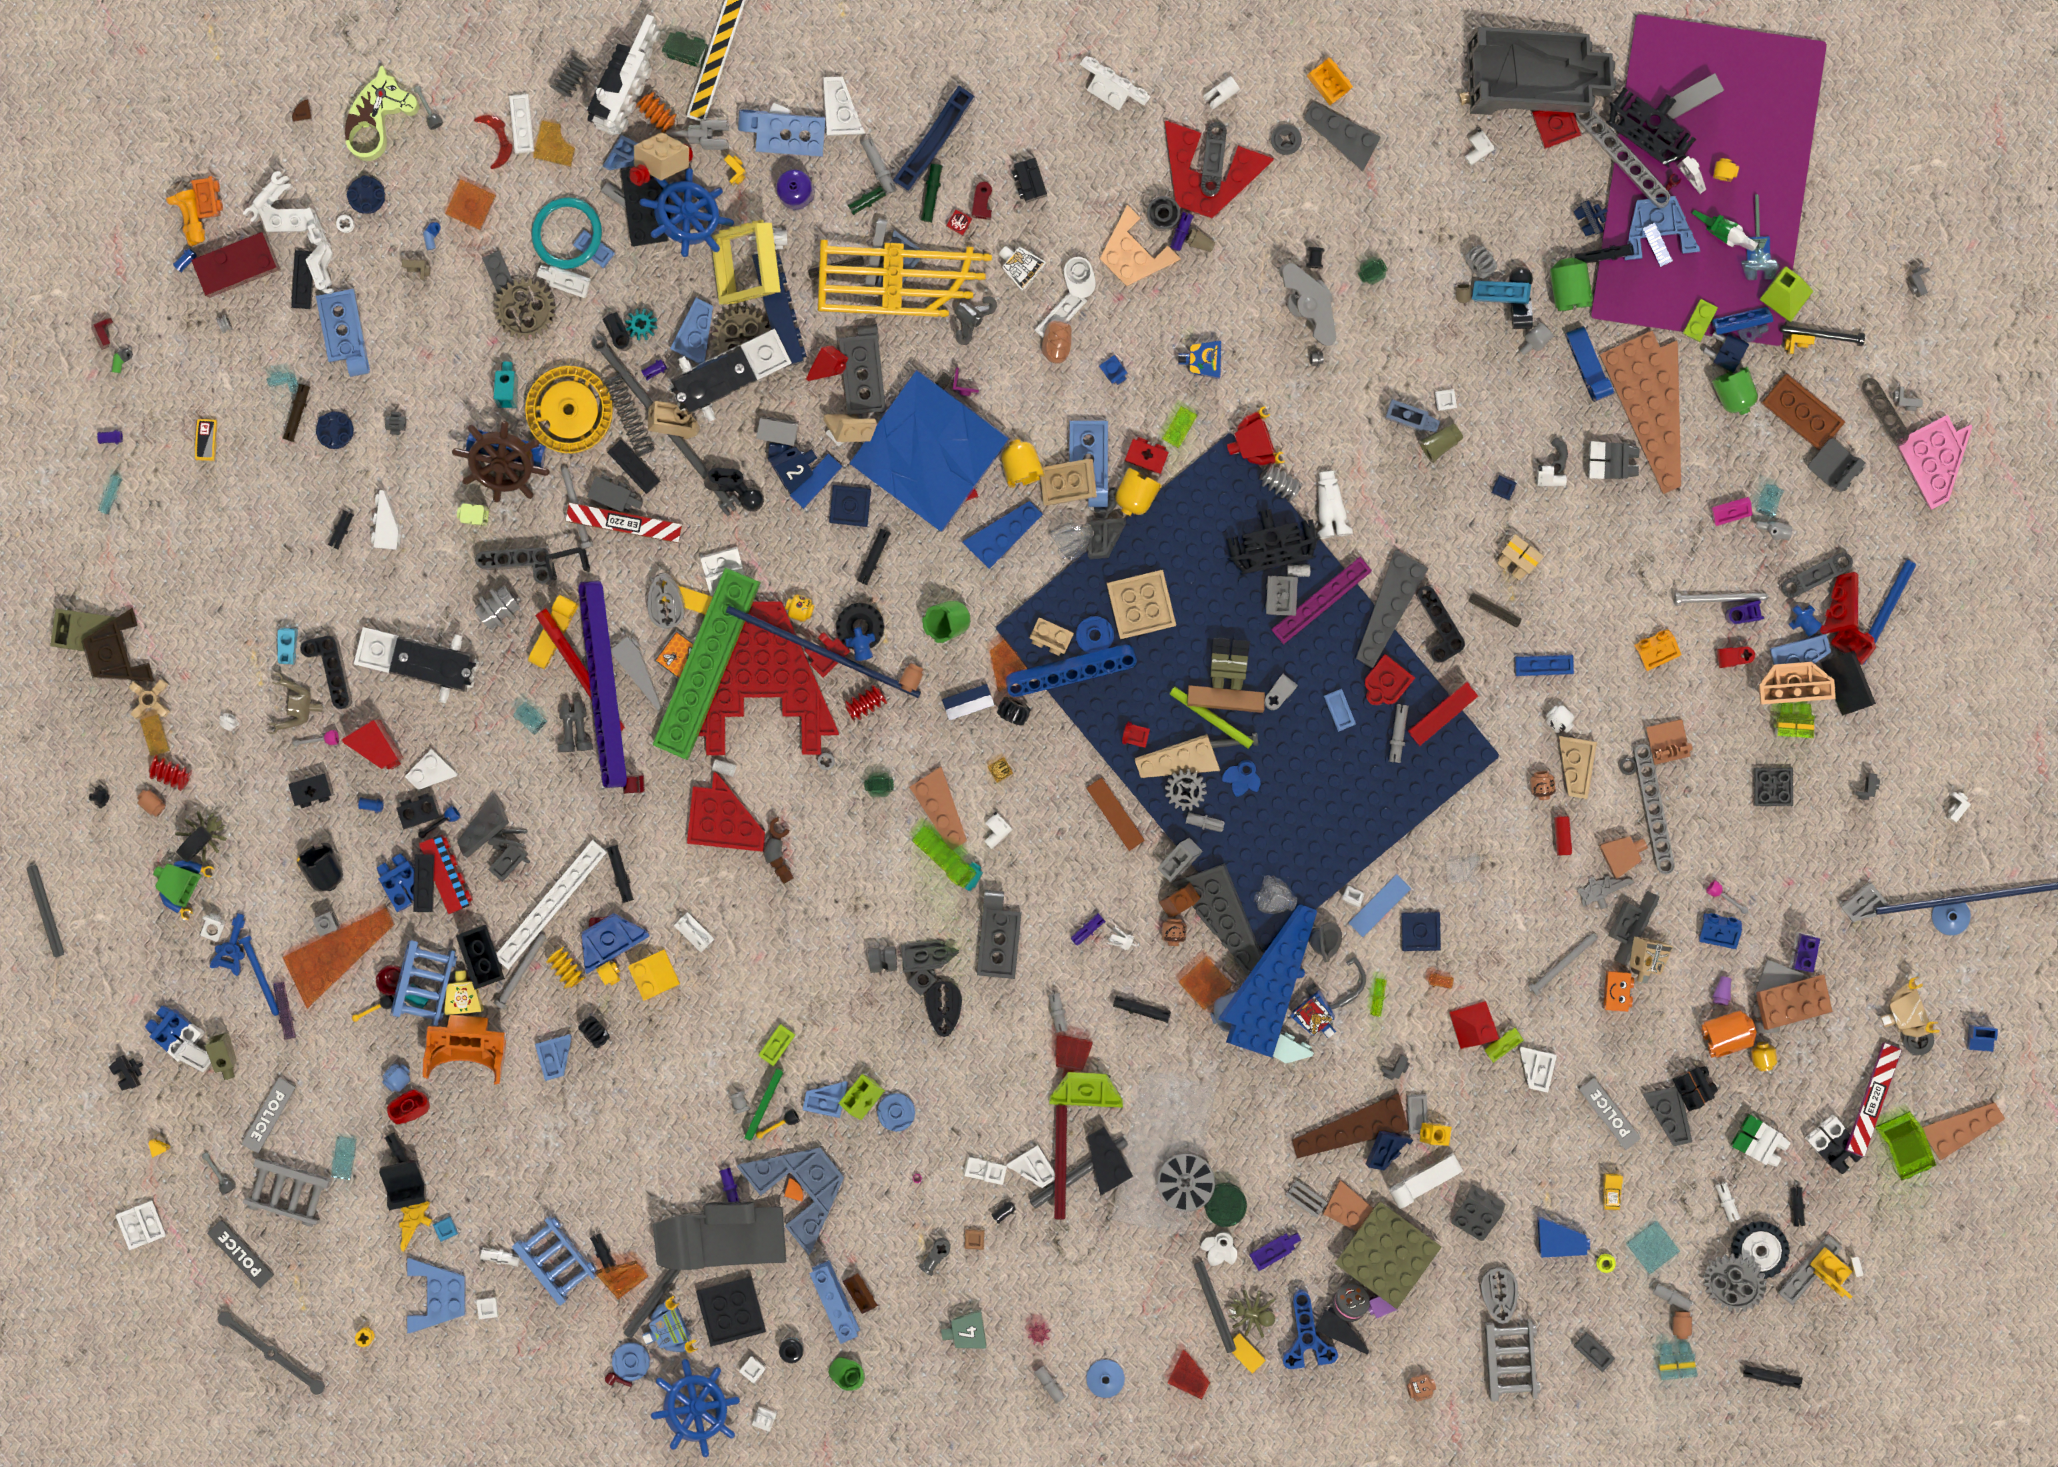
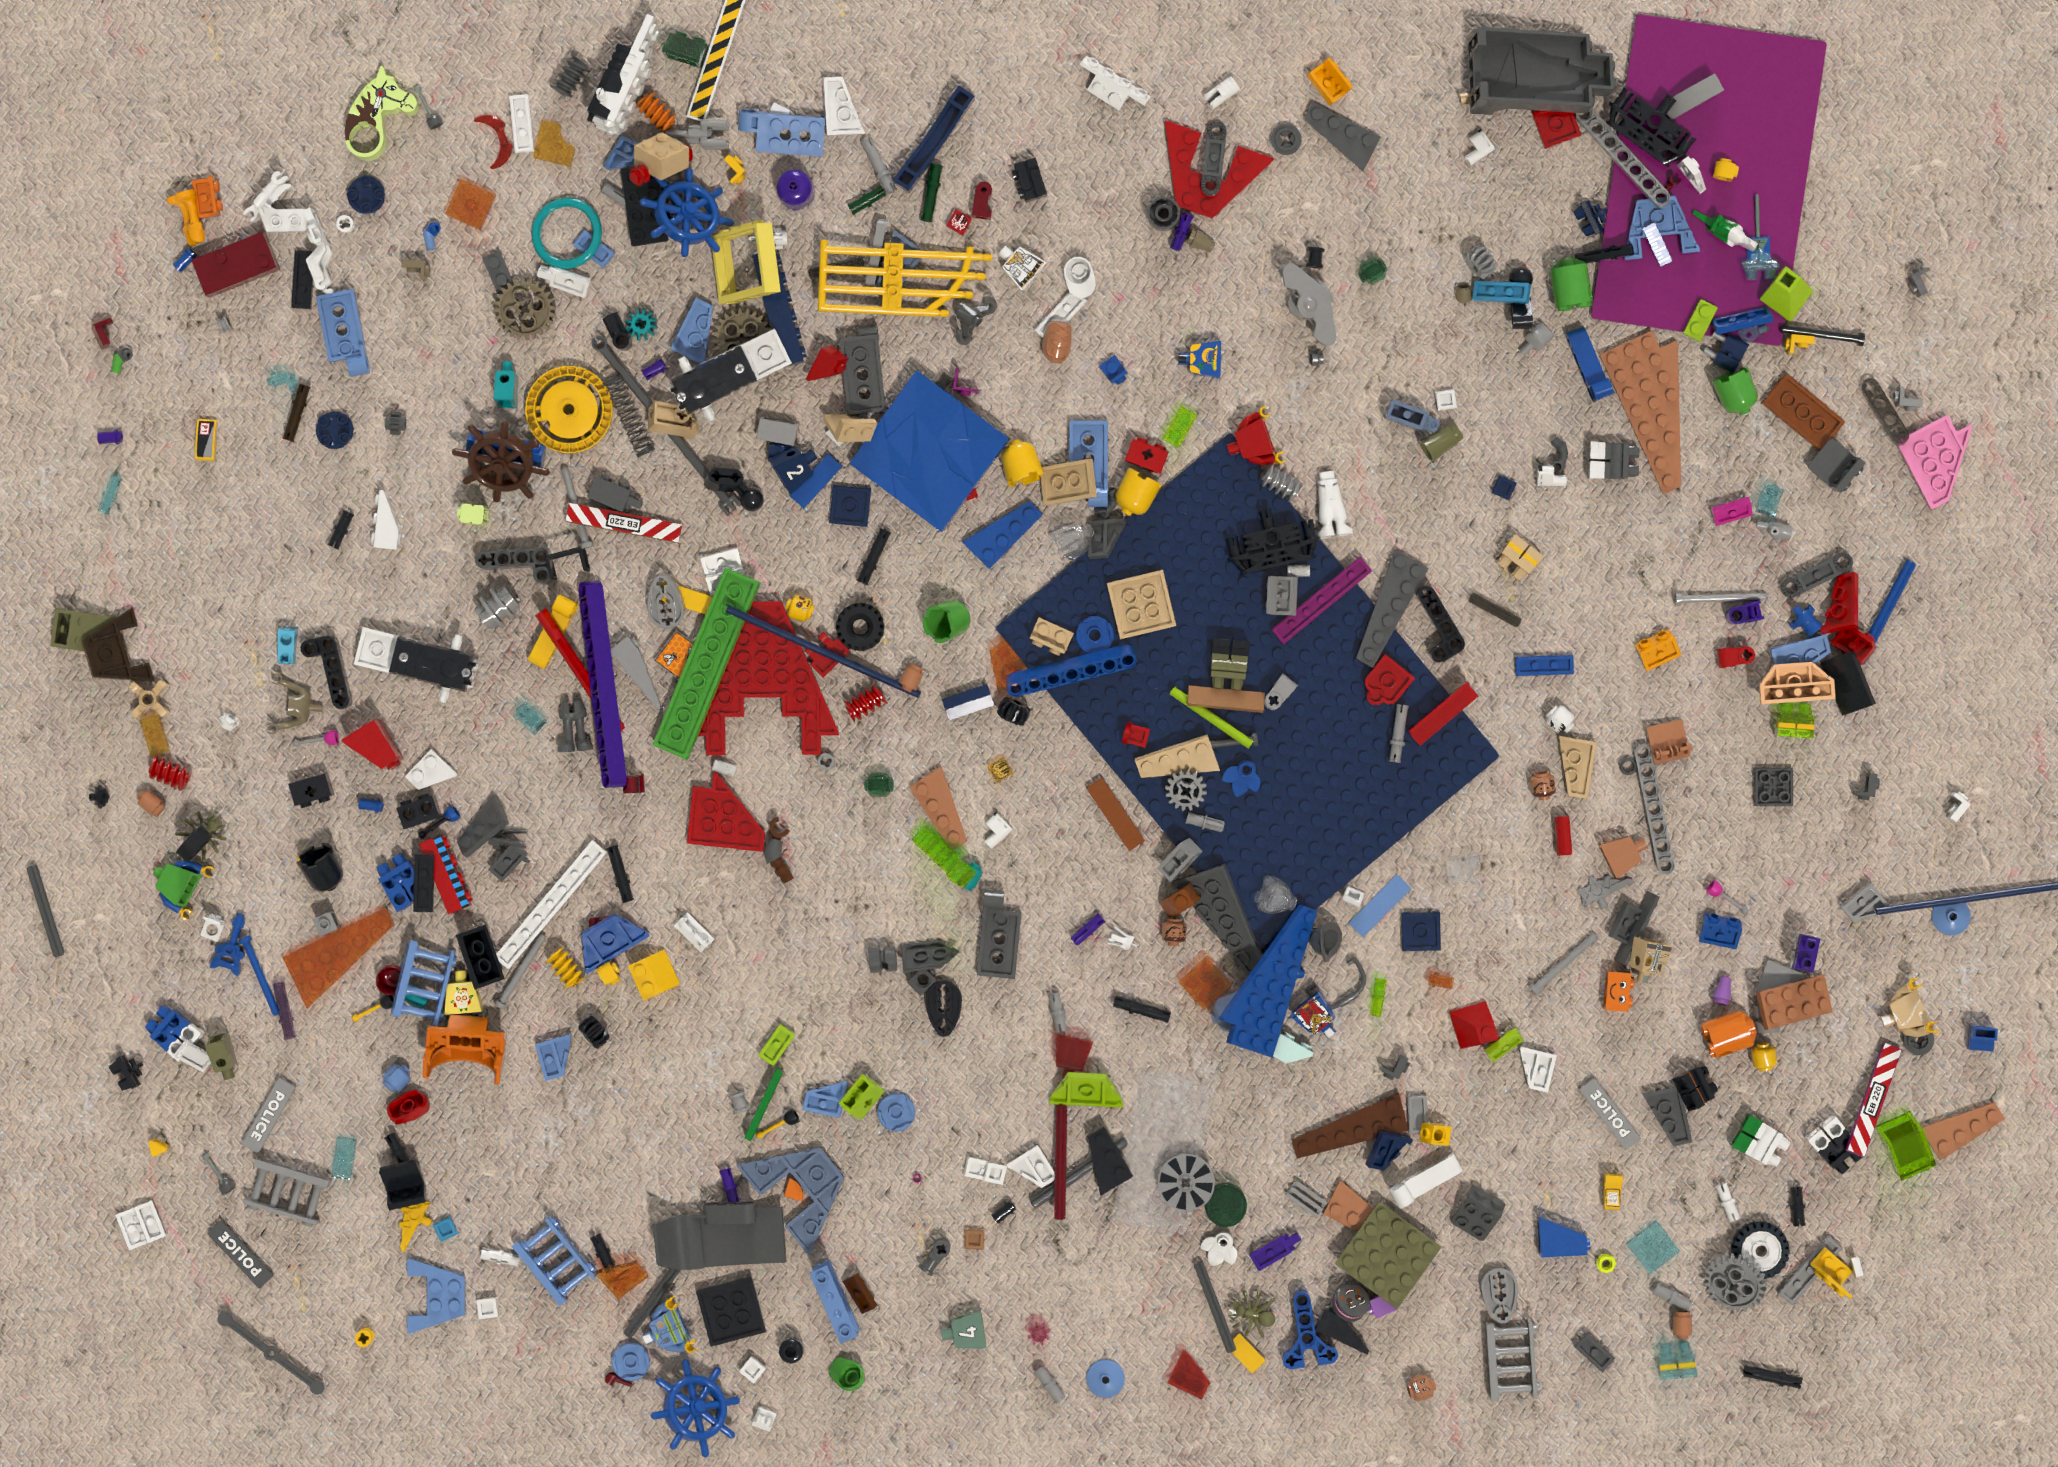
reddish brown tile [292,99,312,122] -> none
black tile [607,440,661,494] -> none
blue piece [845,627,875,661] -> none
light nougat wing [1100,205,1181,287] -> none
medium blue tile [1324,689,1356,732] -> none

